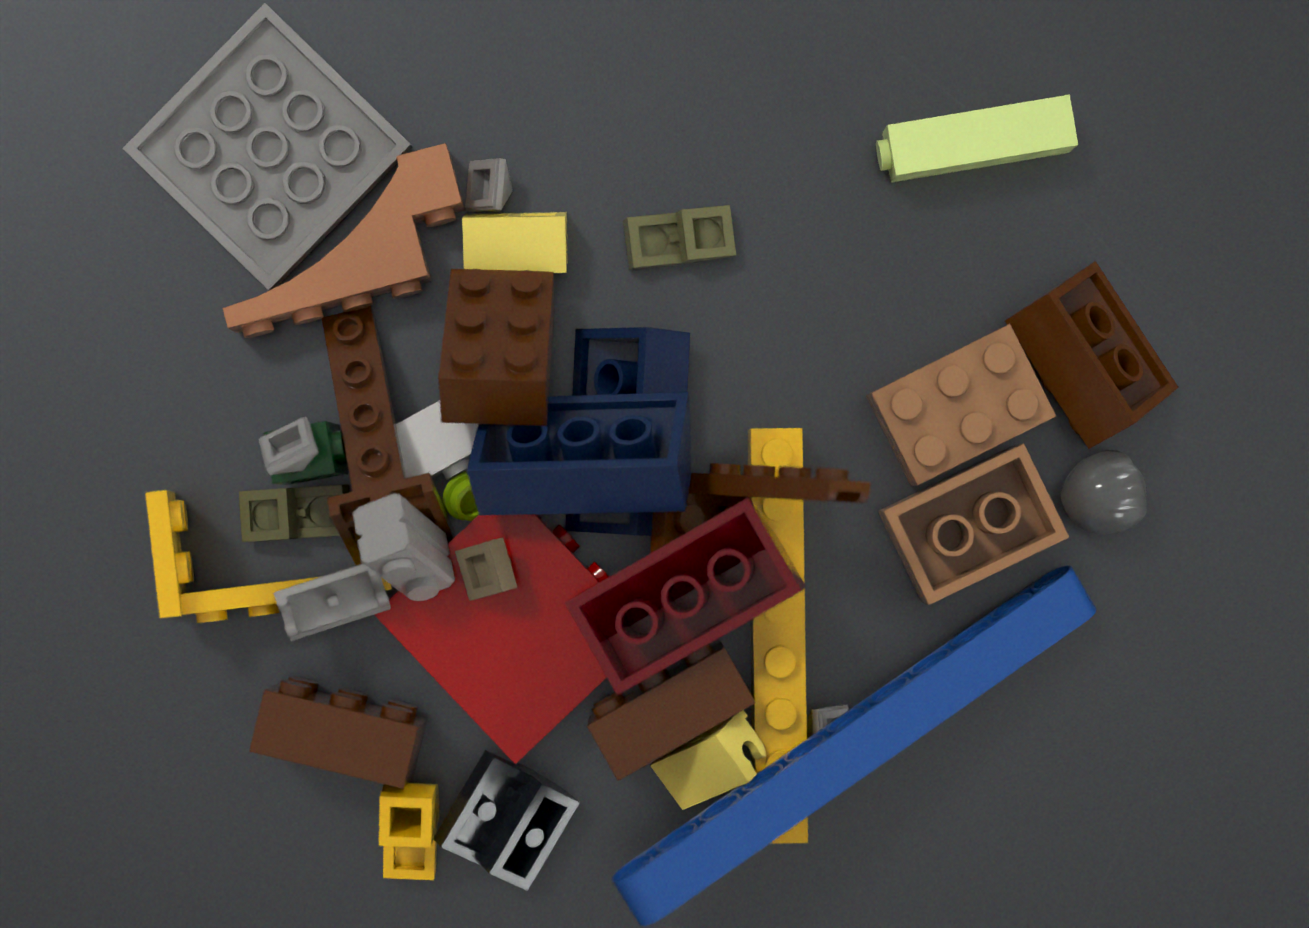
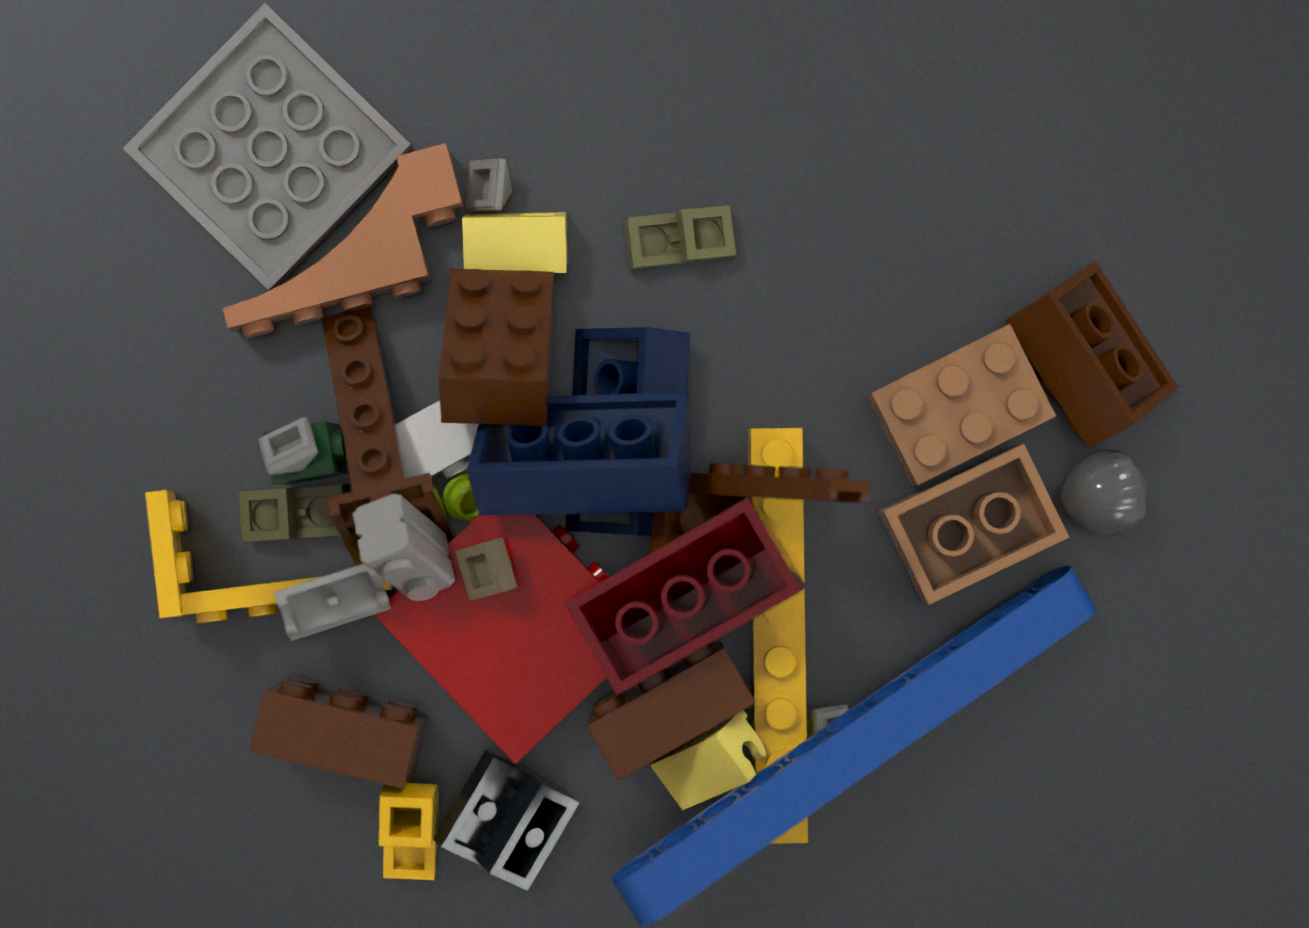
yellowish green brick [876,94,1078,182] -> none

